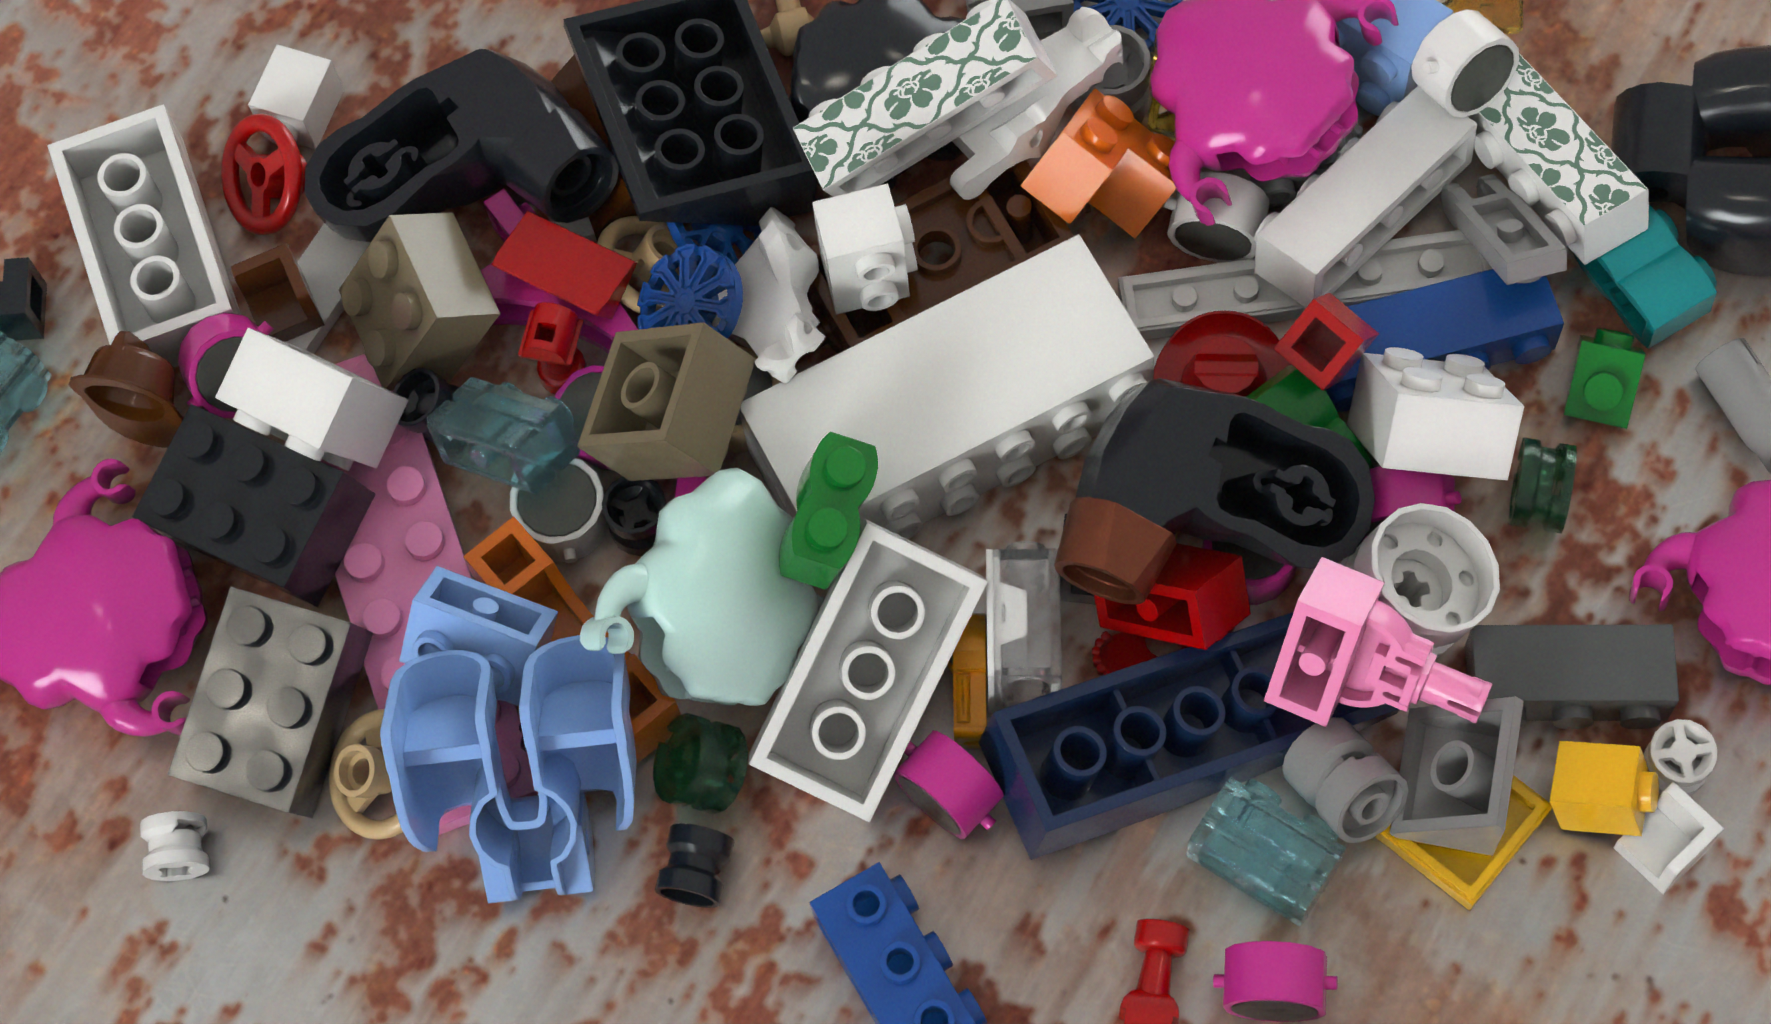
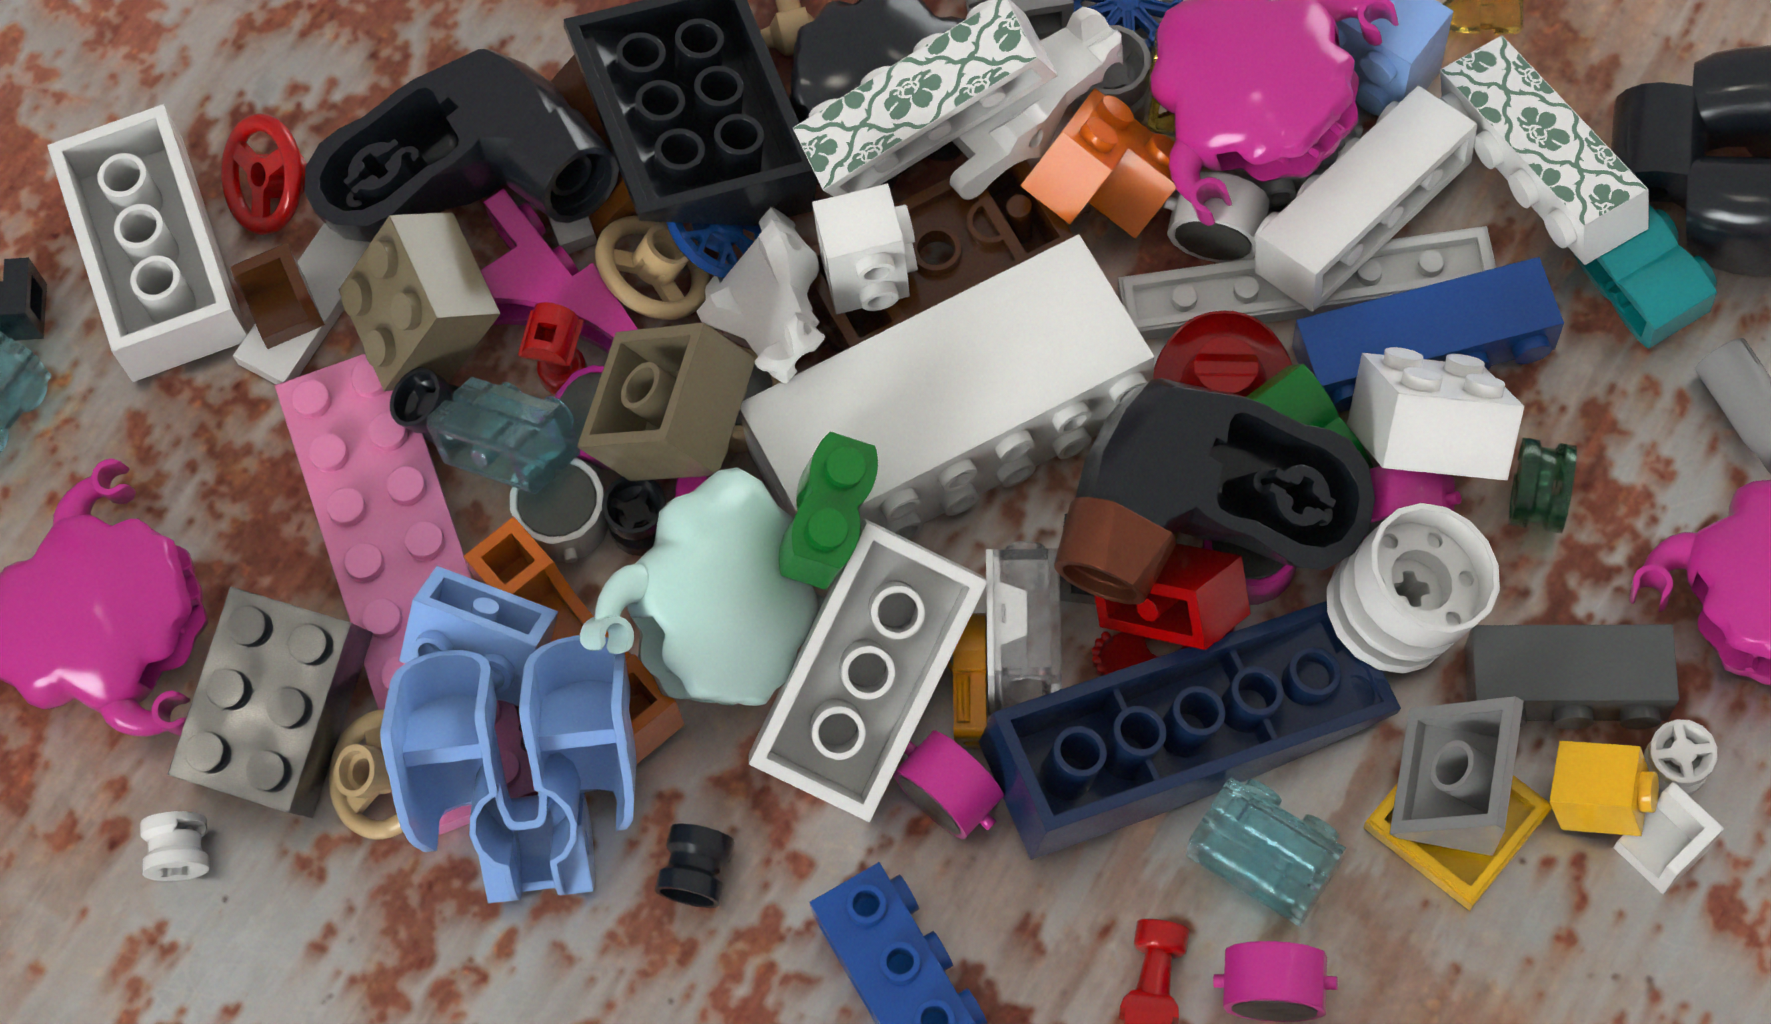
reddish brown piece [69,331,183,448] -> none
black brick [132,404,376,608] -> none
dark pink piece [178,313,274,419] -> none
white brick [215,328,409,471] -> none
white brick [248,44,344,150] -> none
red slope [491,211,638,320] -> none
blue wheel [637,244,743,339] -> none
clear green wheel [653,713,748,814] -> none
bright pink brick [1264,557,1493,727] -> none
red brick [1273,293,1379,391] -> none
light grey wheel [1282,717,1409,843] -> none
white piece [1411,9,1519,118] -> none
light grey hinge [1440,174,1567,285] -> none
green bracket [1563,328,1646,429] -> none

